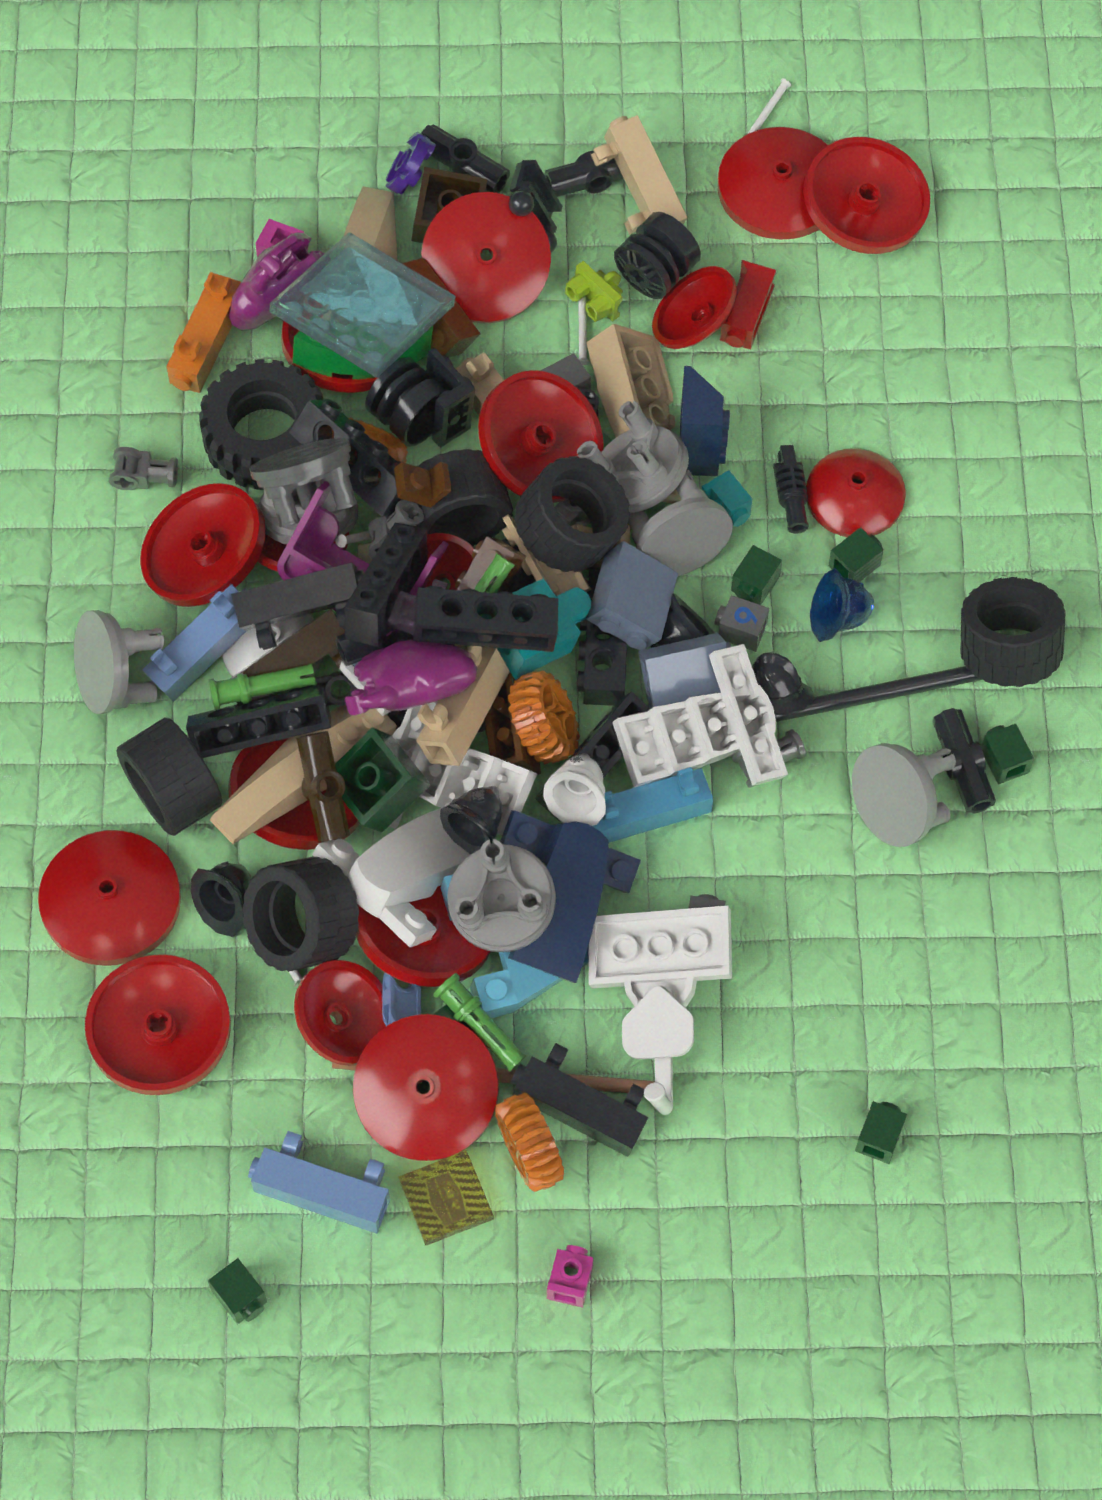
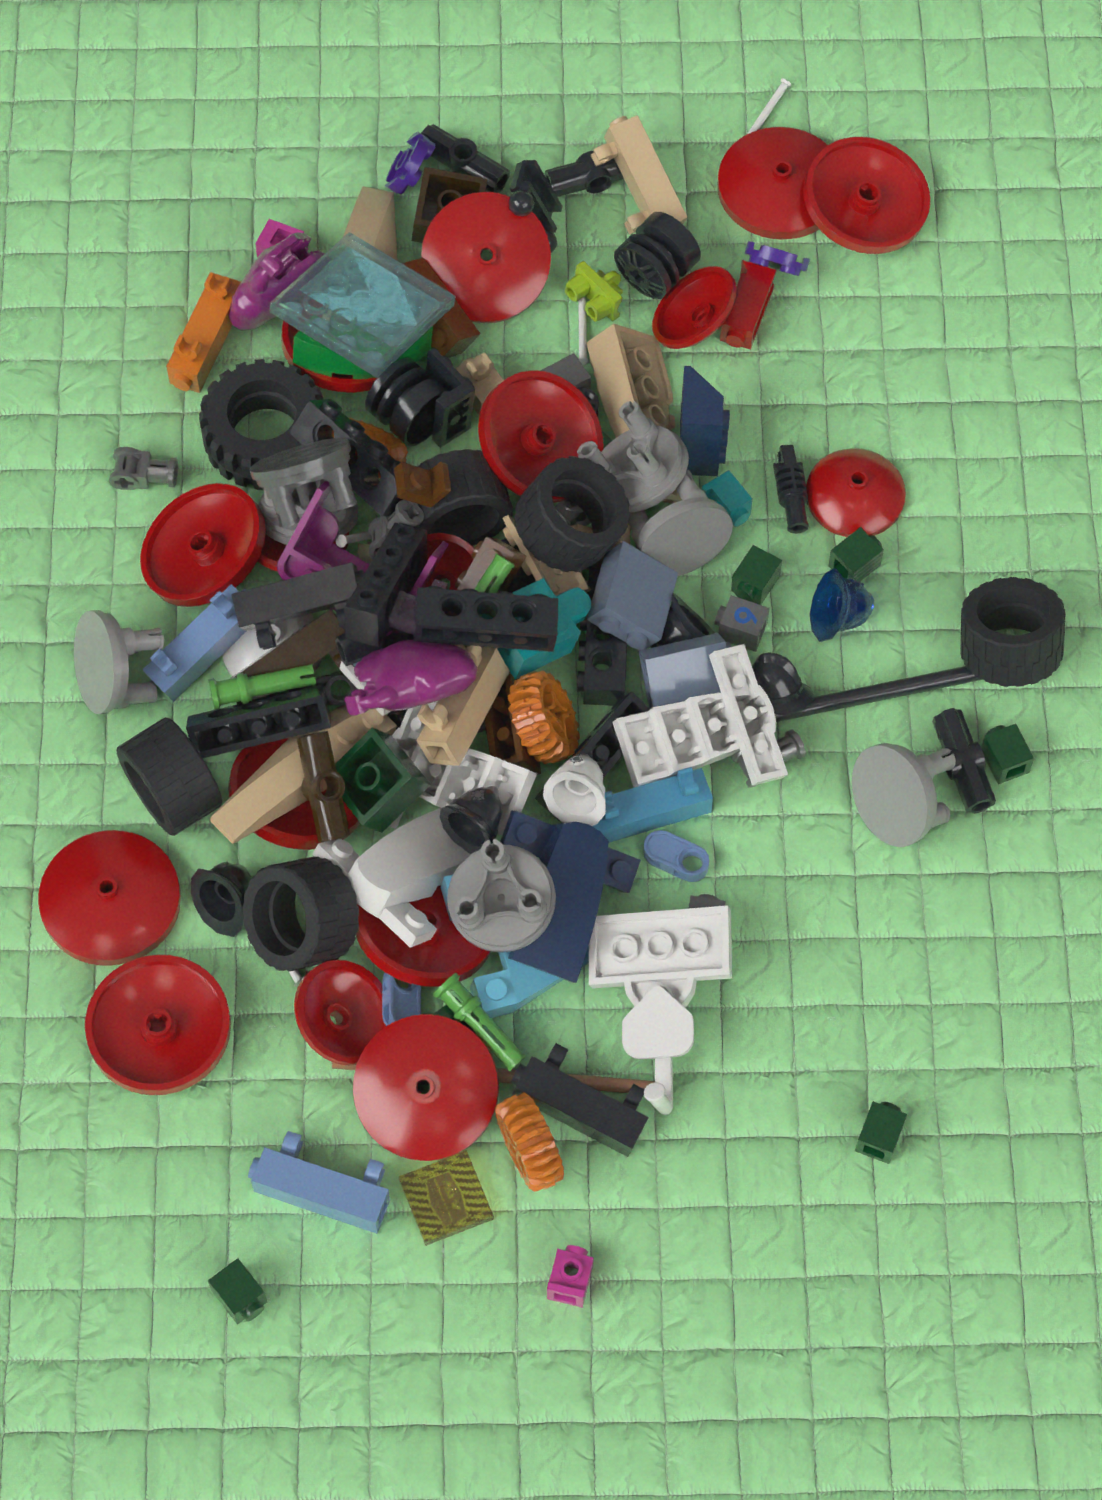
none -> medium blue piece [643,830,709,882]
none -> dark purple plate [745,241,810,276]

